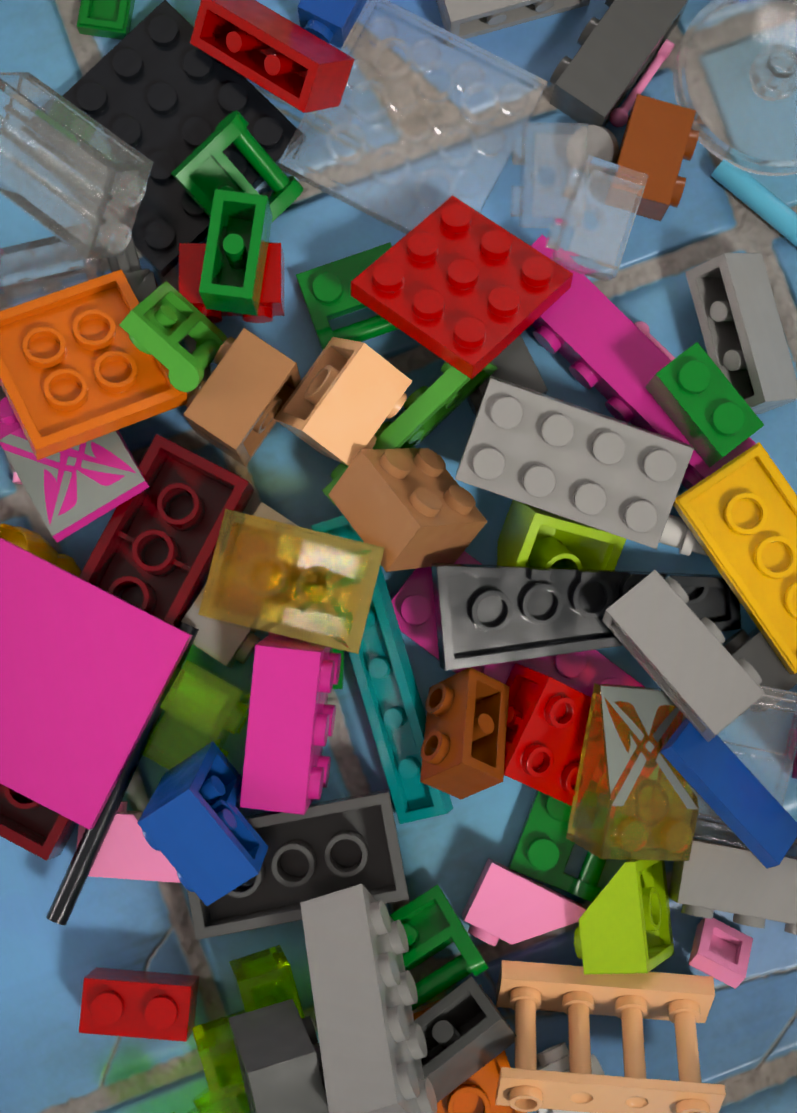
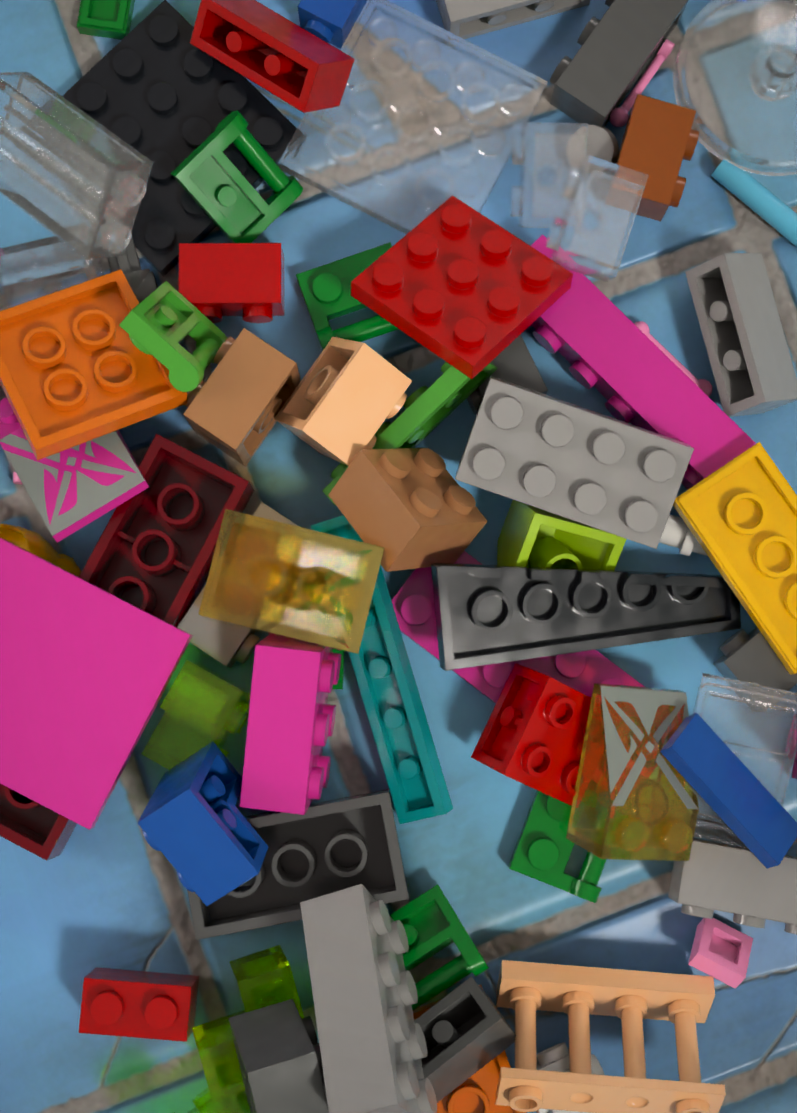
black bar [46,621,199,925] -> none
bright pink slope [76,801,181,883] -> none
green brick [199,189,273,316] -> none
dark orange brick [420,667,509,799] -> none
bright pink slope [462,858,587,946] -> none
lime slope [574,849,675,974] -> none
light grey brick [602,570,766,742] -> none
green brick [645,342,764,468] -> none

